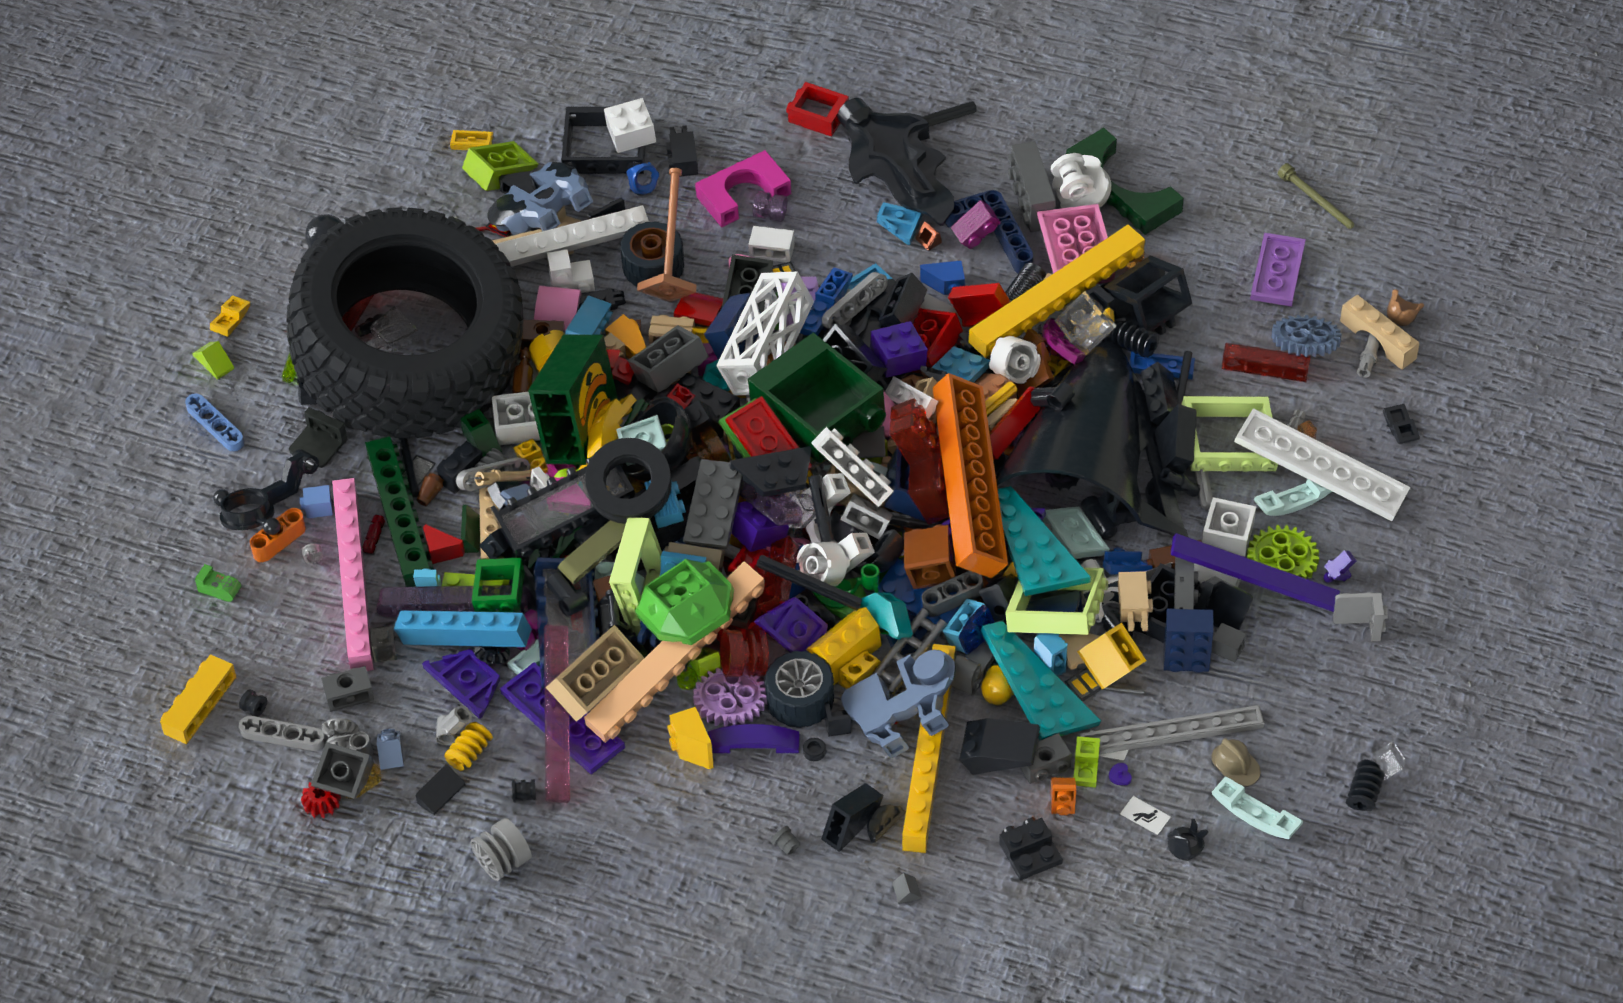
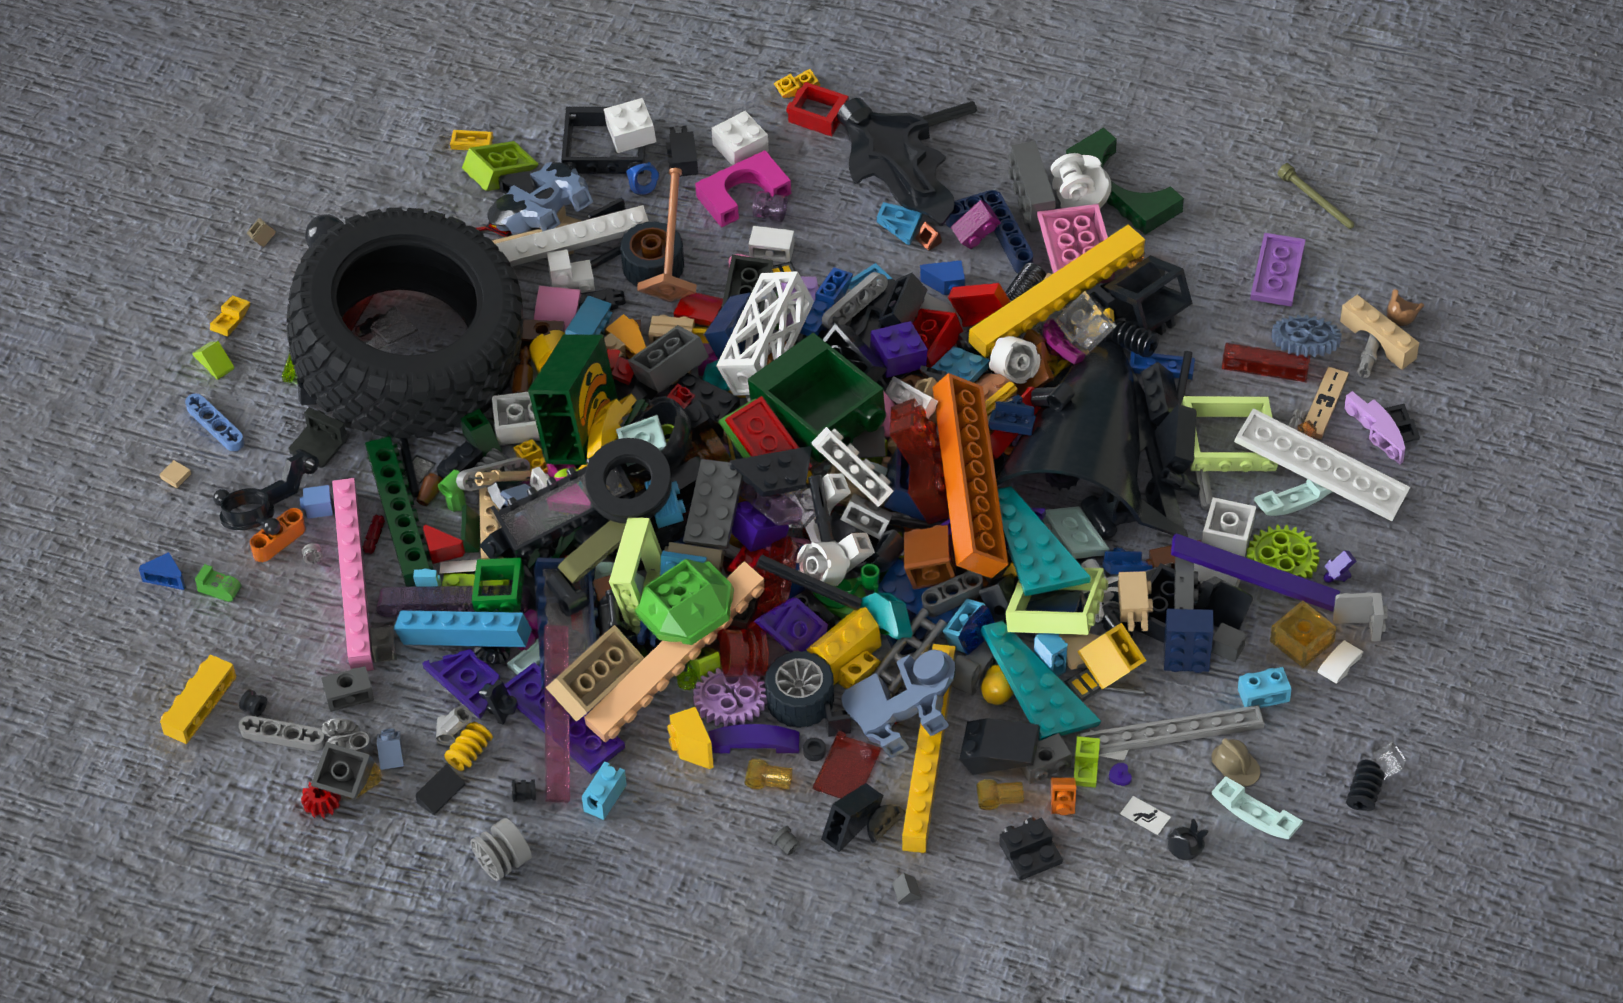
none -> blue slope [139,552,186,590]
none -> tan tile [160,460,191,488]
none -> dark tan slope [247,218,276,247]
none -> bright green piece [438,470,467,512]
none -> white sticker [439,559,479,574]
none -> black hips [479,680,518,725]
none -> medium azure brick [582,761,627,820]
none -> black bar [590,245,621,269]
none -> white brick [712,111,769,165]
none -> clear yellow piece [744,759,792,790]
none -> yellow slope [774,69,821,98]
none -> clear red piece [812,731,882,799]
none -> clear yellow piece [976,779,1024,810]
none -> dark blue slope [988,395,1036,435]
none -> medium azure brick [1238,667,1291,708]
none -> clear yellow brick [1270,601,1336,668]
none -> tan tile [1301,367,1349,440]
none -> white slope [1318,640,1363,684]
none -> lavender slope [1344,391,1405,464]

